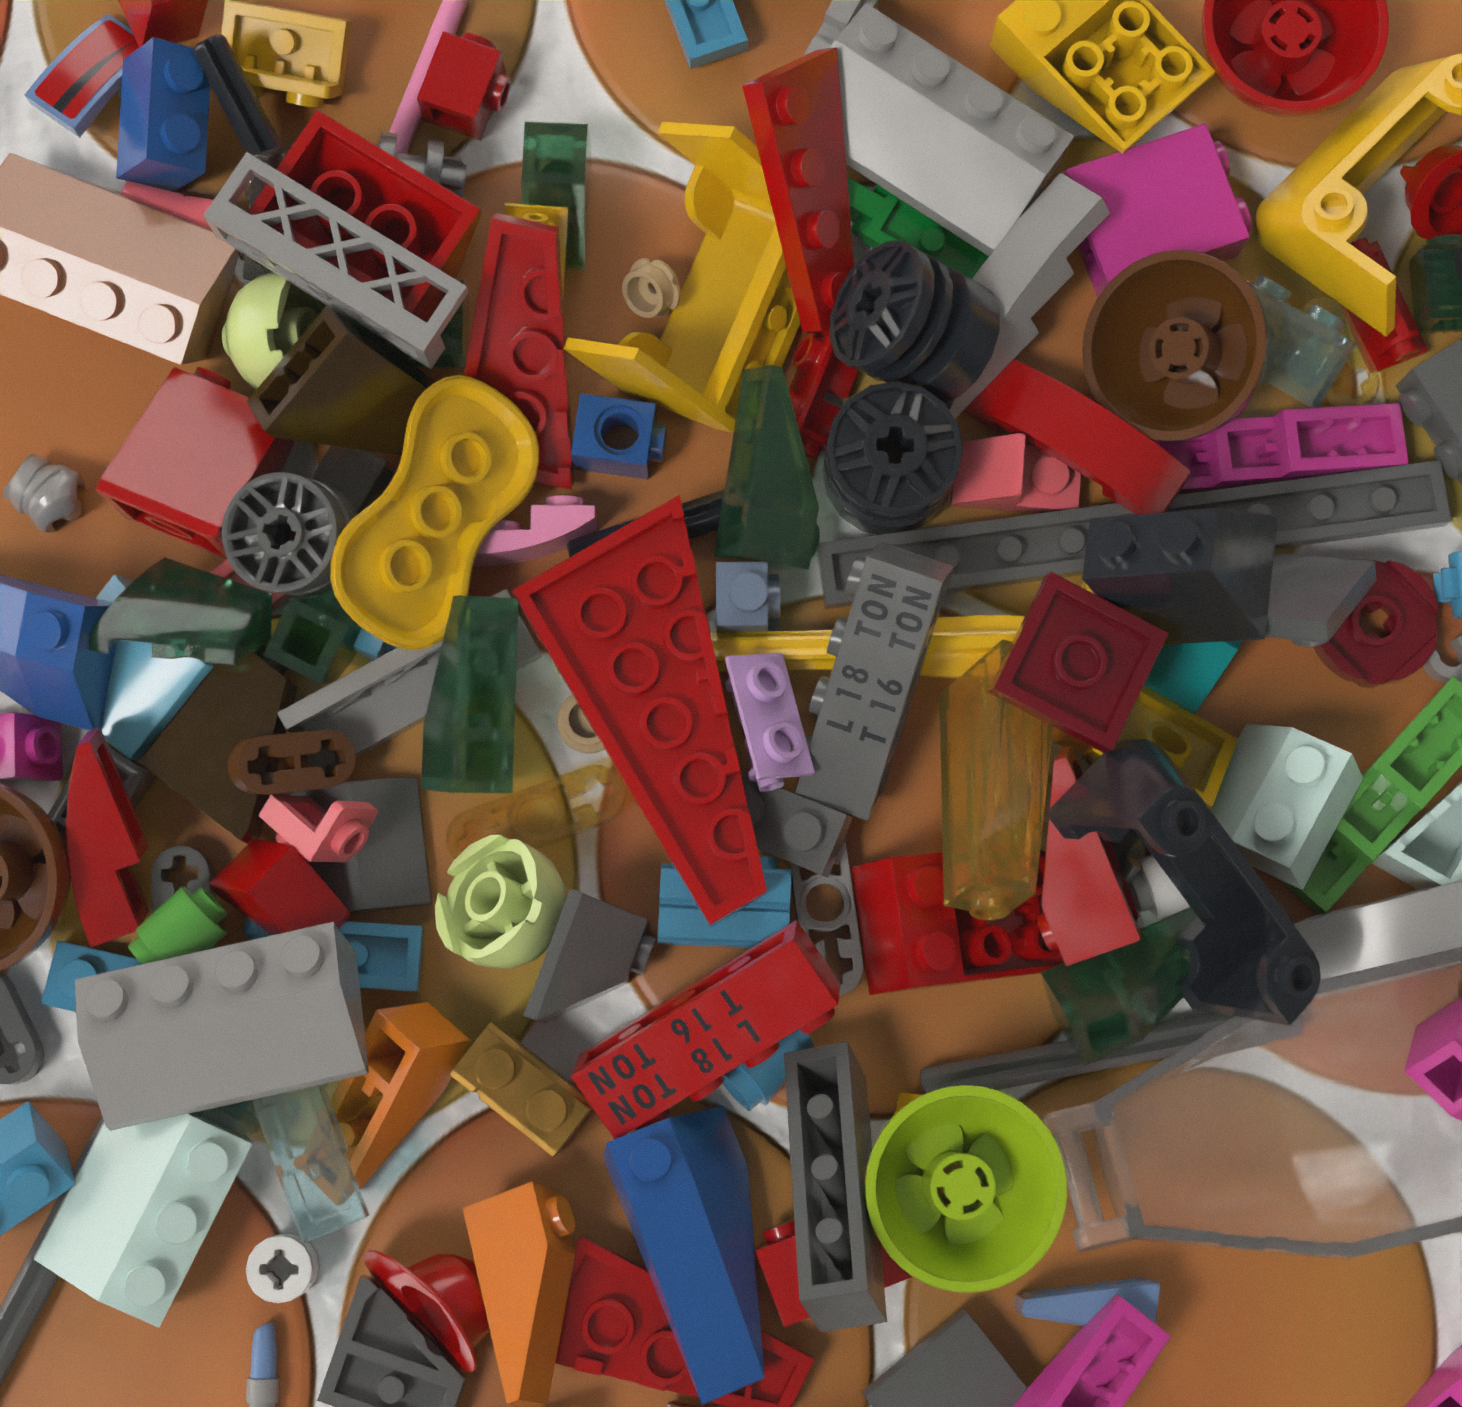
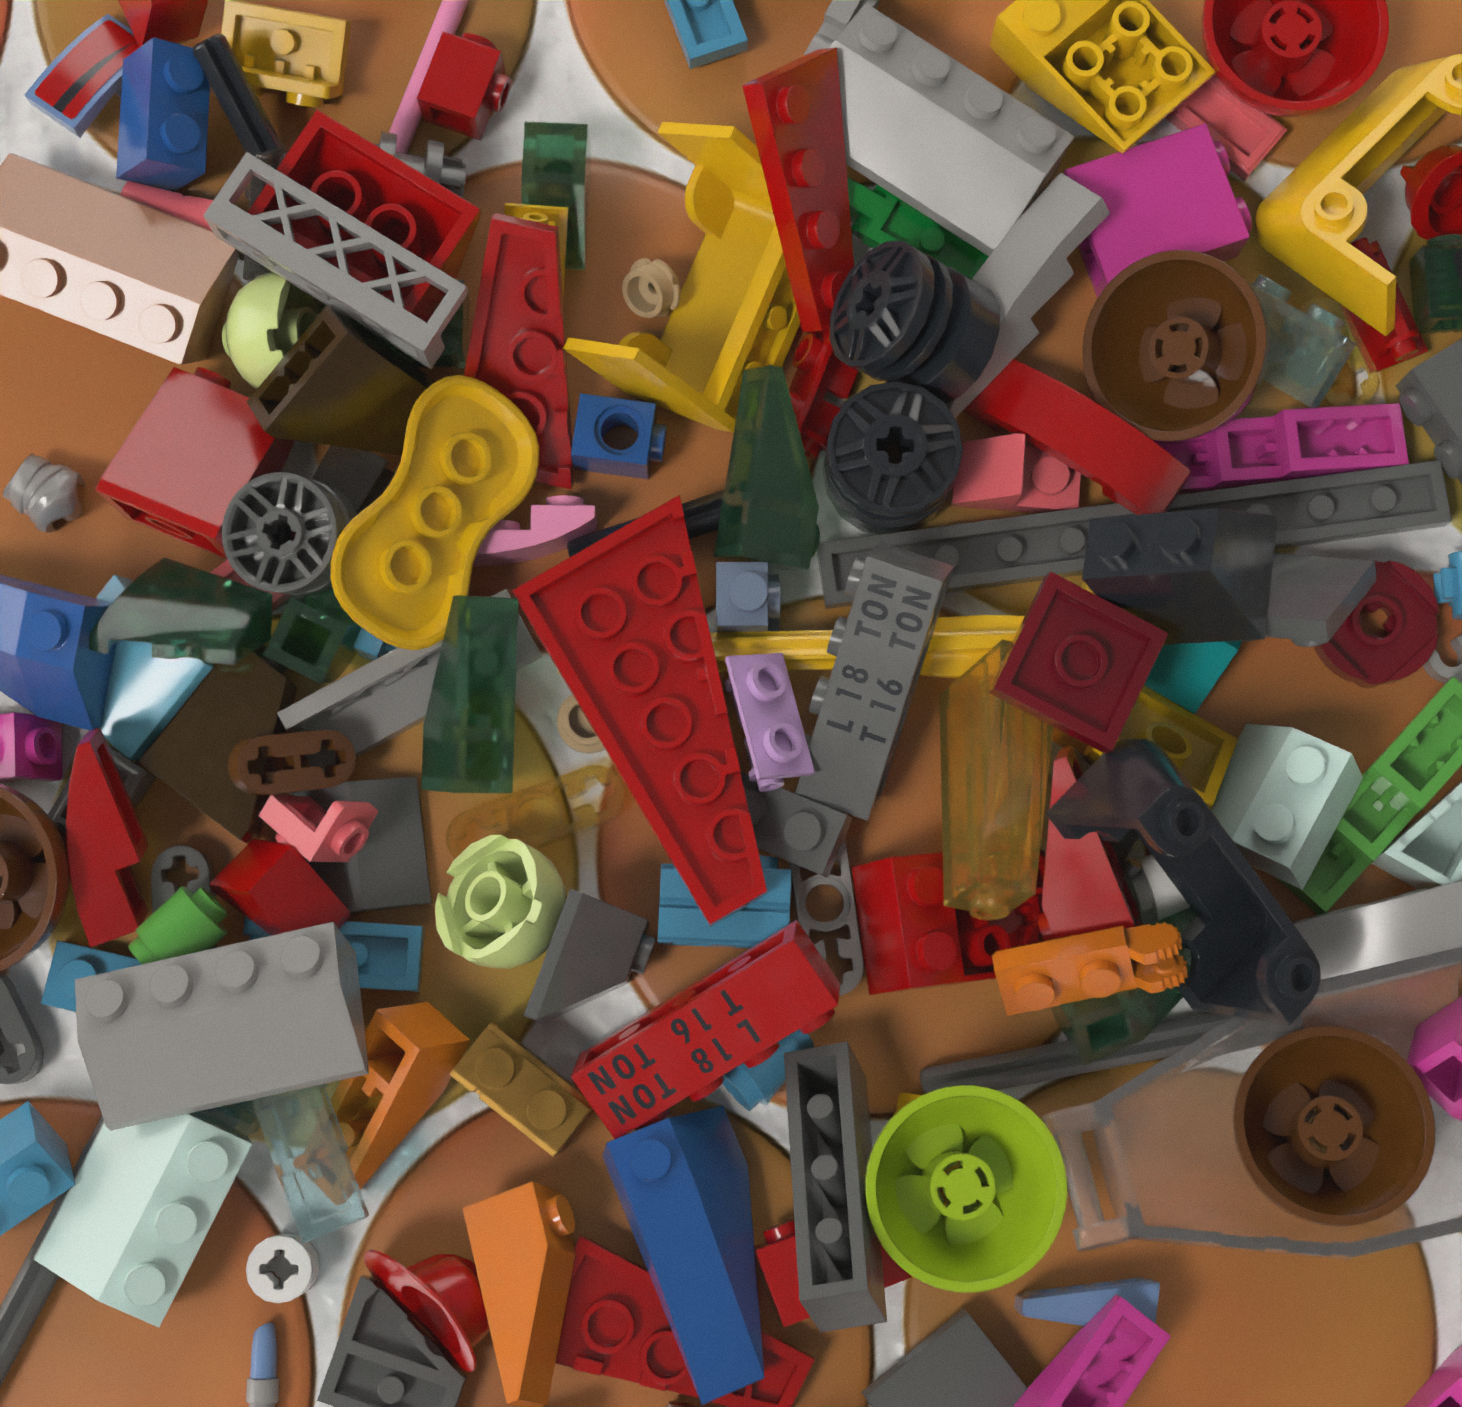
none -> orange hinge [992,922,1188,1016]
none -> coral tile [1165,74,1288,182]
none -> reddish brown piece [1232,1026,1436,1227]

